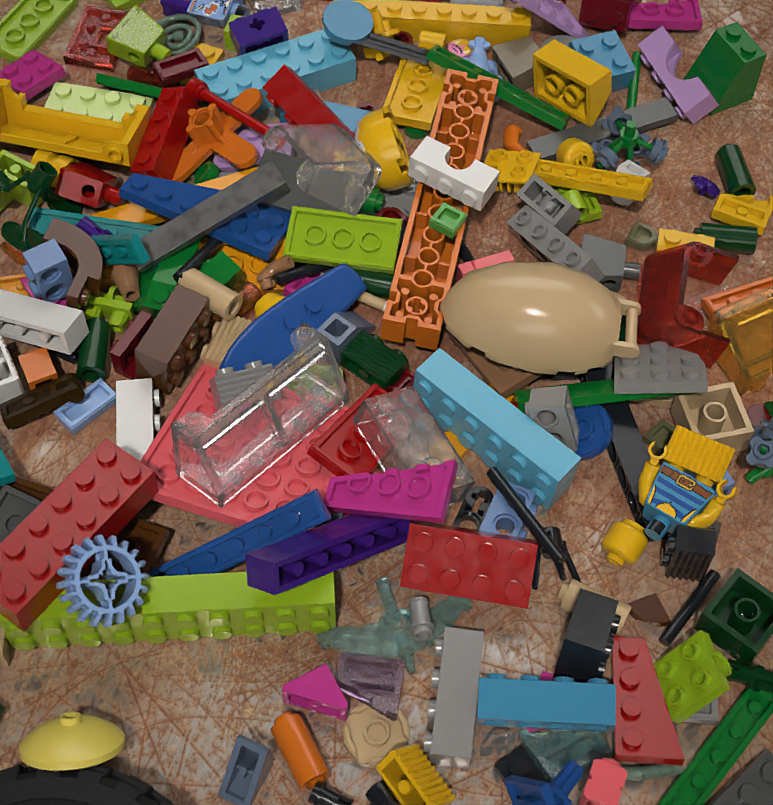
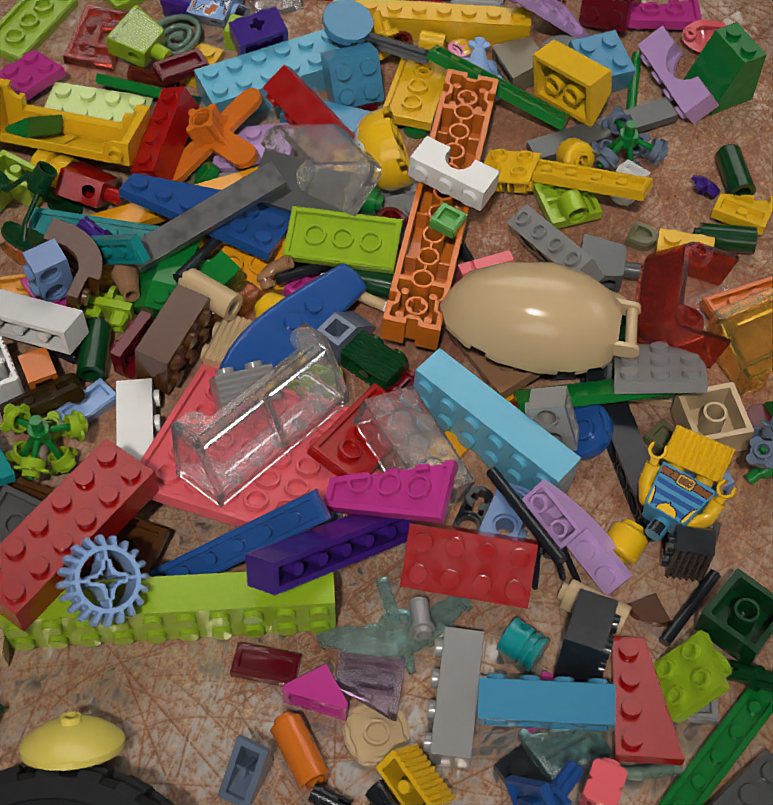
red piece [186,77,284,144] -> none
orange arm [503,124,527,151] -> none
light grey brick [516,174,582,235] -> none
none -> lime plant [0,403,88,481]
none -> green slope [5,114,62,138]
none -> dark red tile [230,642,302,687]
none -> dark azure brick [320,42,385,107]
none -> teal piece [496,617,551,672]
none -> lavender slope [522,479,633,595]
none -> coral arm [682,19,725,53]

